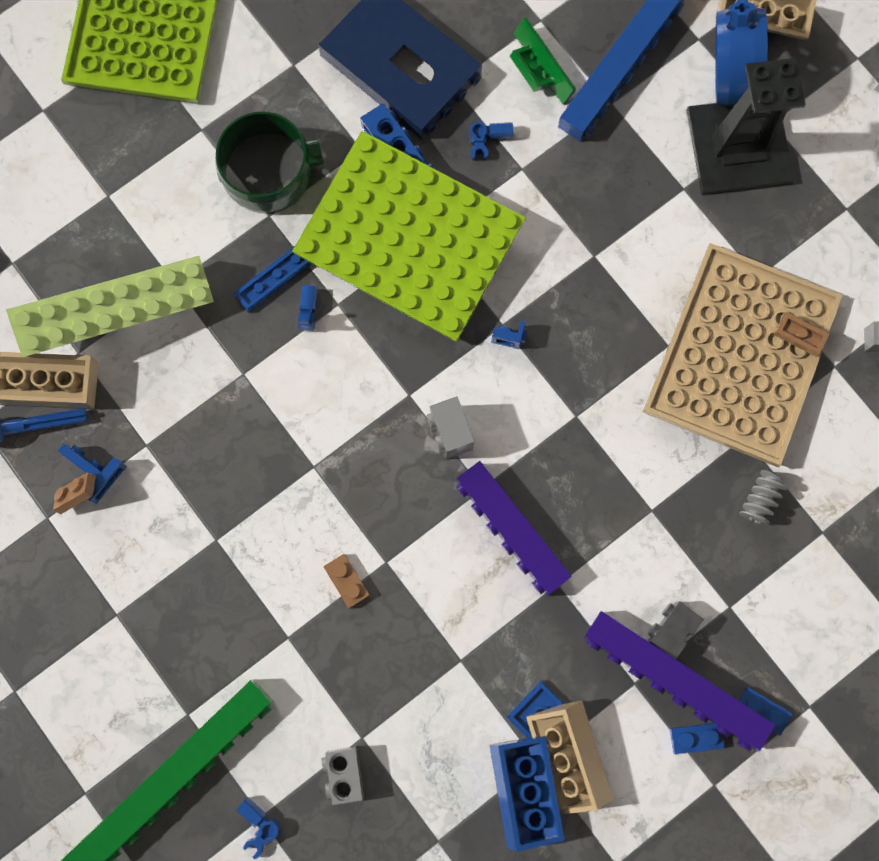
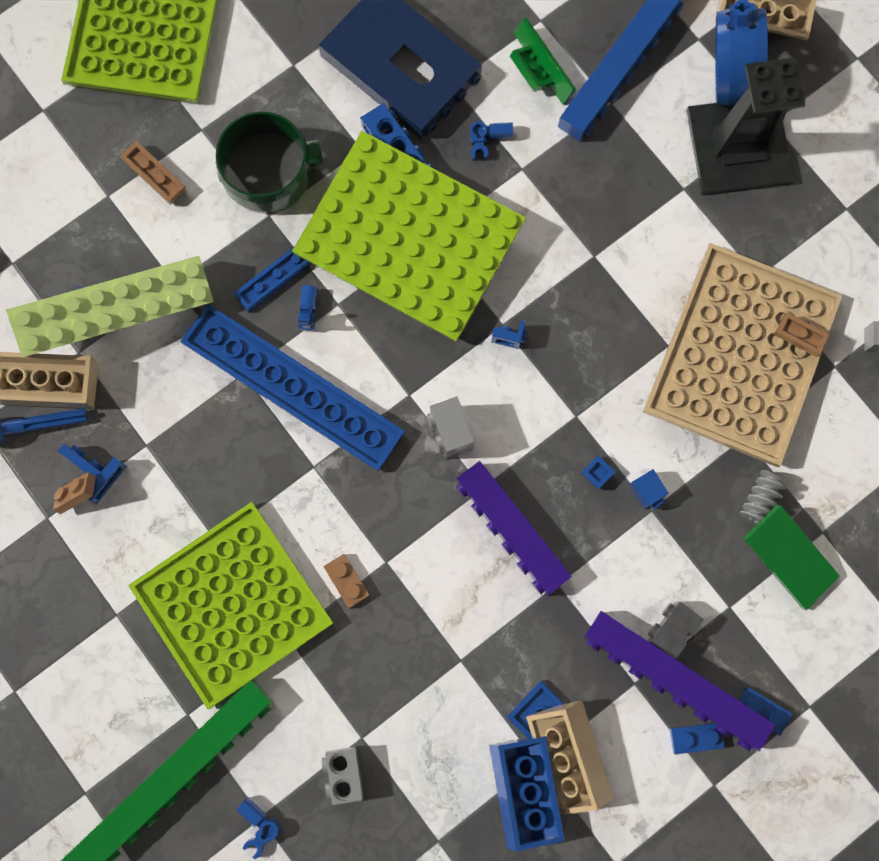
none -> medium nougat plate [120,141,187,205]
none -> lime plate [128,502,334,710]
none -> blue plate [180,304,405,472]
none -> blue plate [580,455,615,490]
none -> blue brick [629,469,669,509]
none -> green tile [743,505,840,610]

